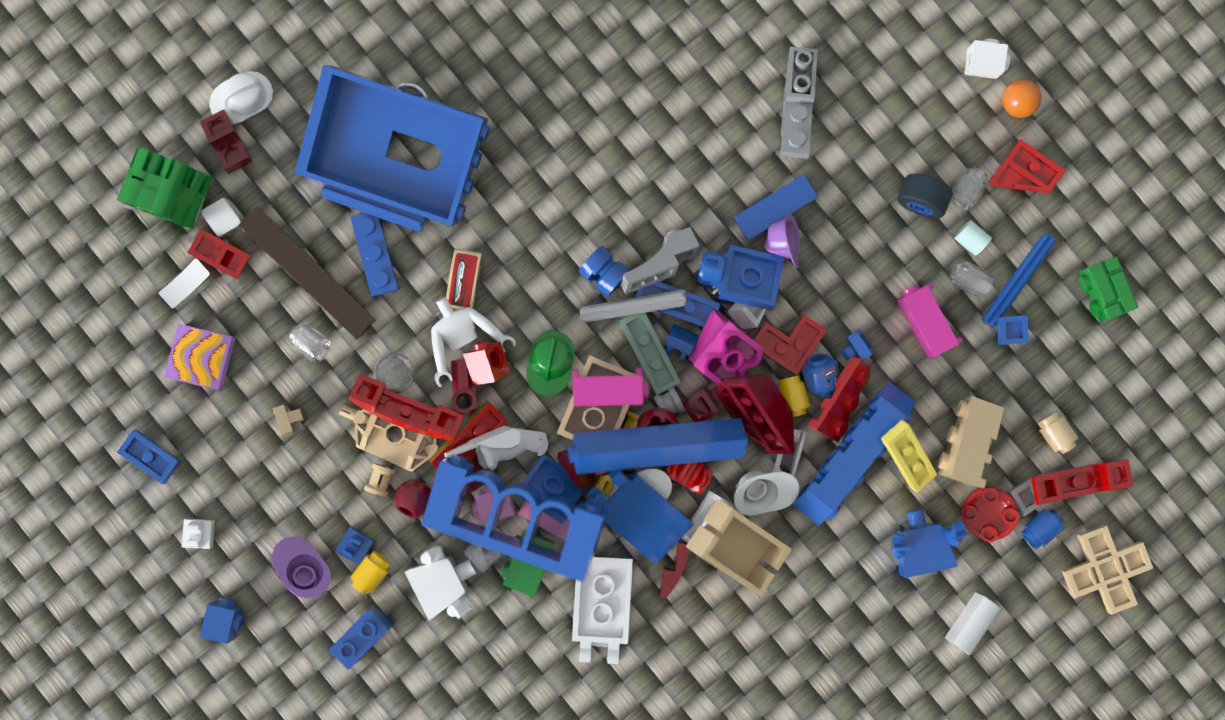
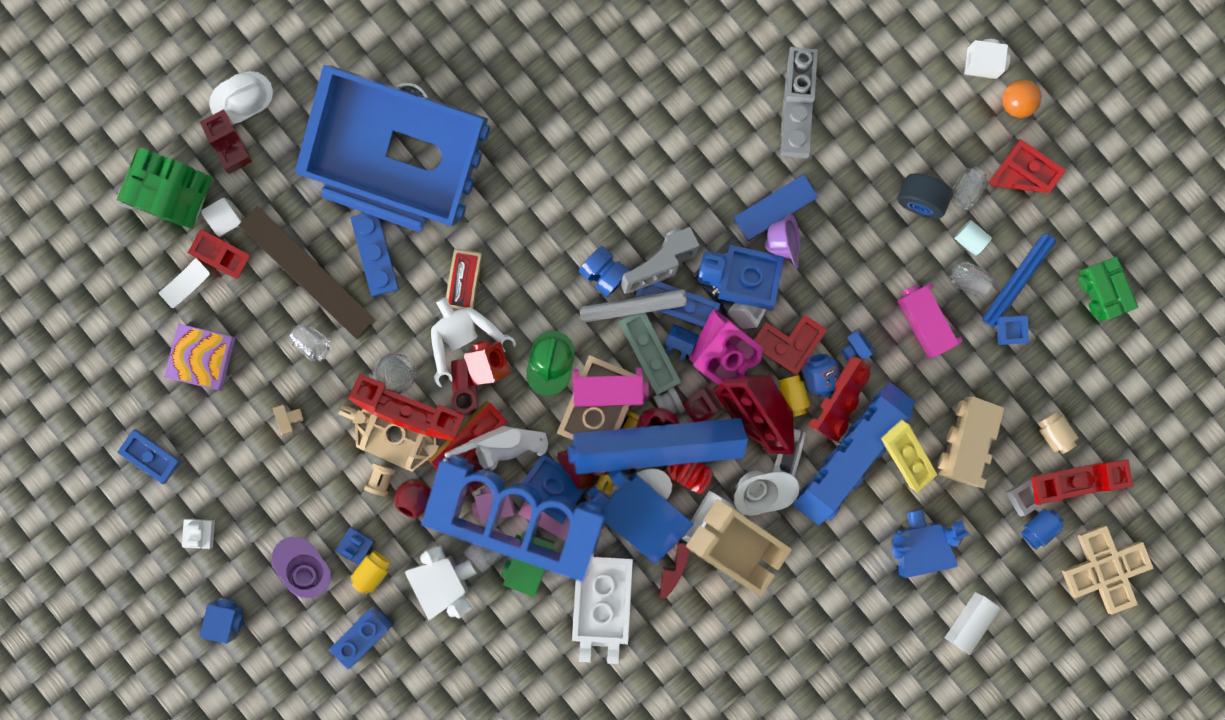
red dish [961,486,1019,542] -> none

